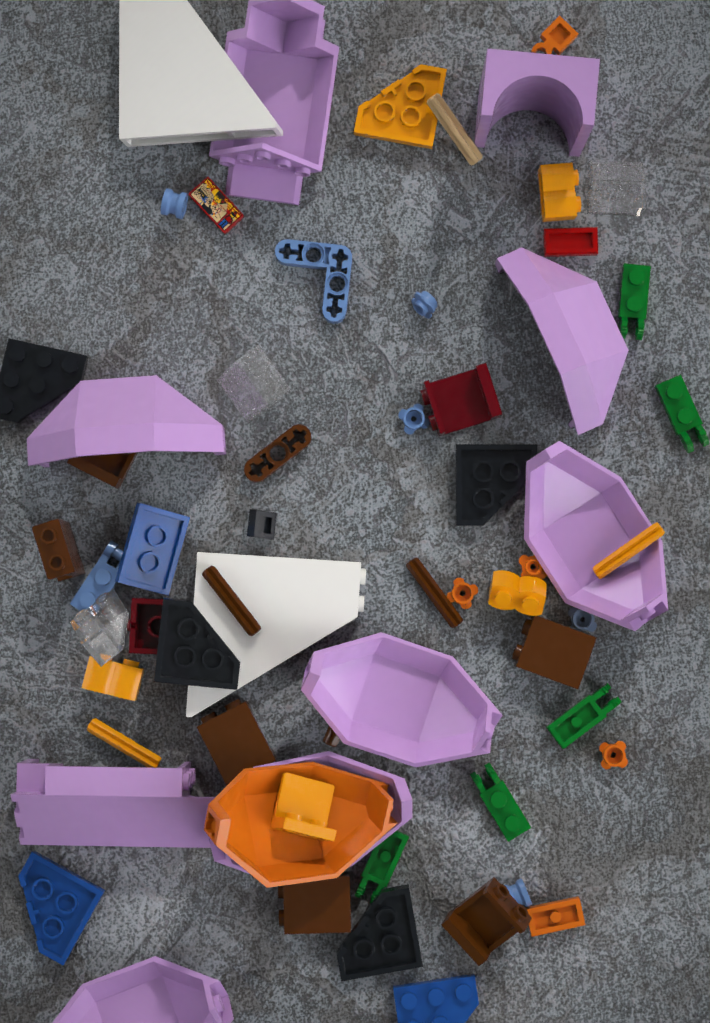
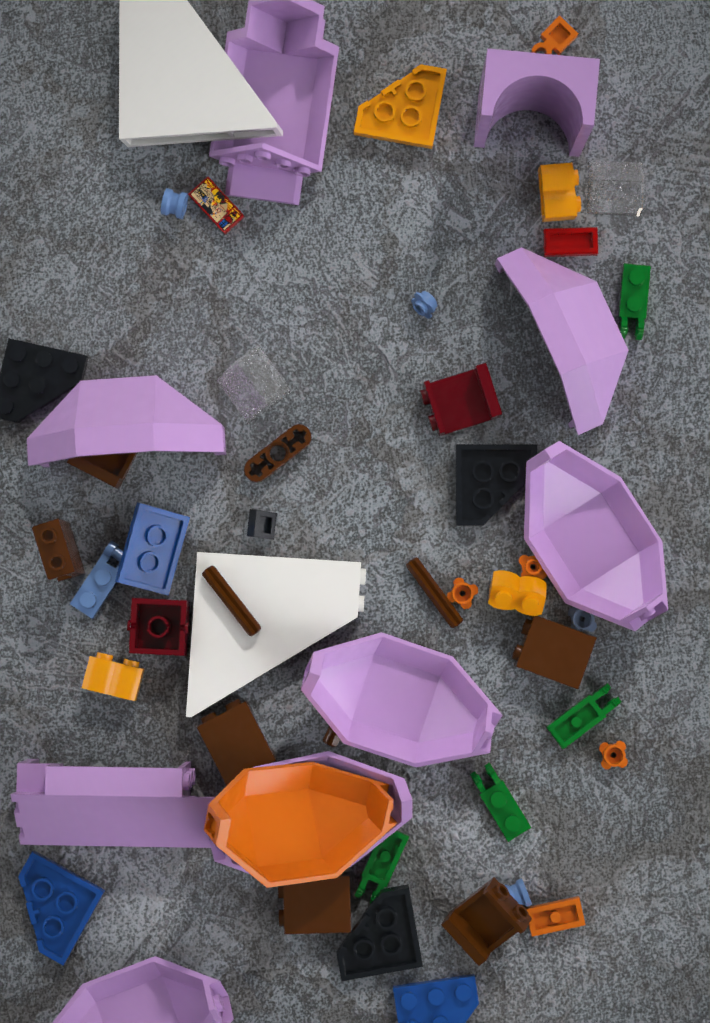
clear slope [70,588,129,666] -> none
light orange axle [87,718,161,768] -> none
black plate [154,598,240,690] -> none
light orange bracket [270,773,337,841] -> none
medium blue beam [275,239,352,324] -> none
medium blue plate [398,404,429,435] -> none
tan axle [427,93,483,165] -> none
light orange axle [592,522,665,579] -> none
green hinge [655,375,710,453] -> none

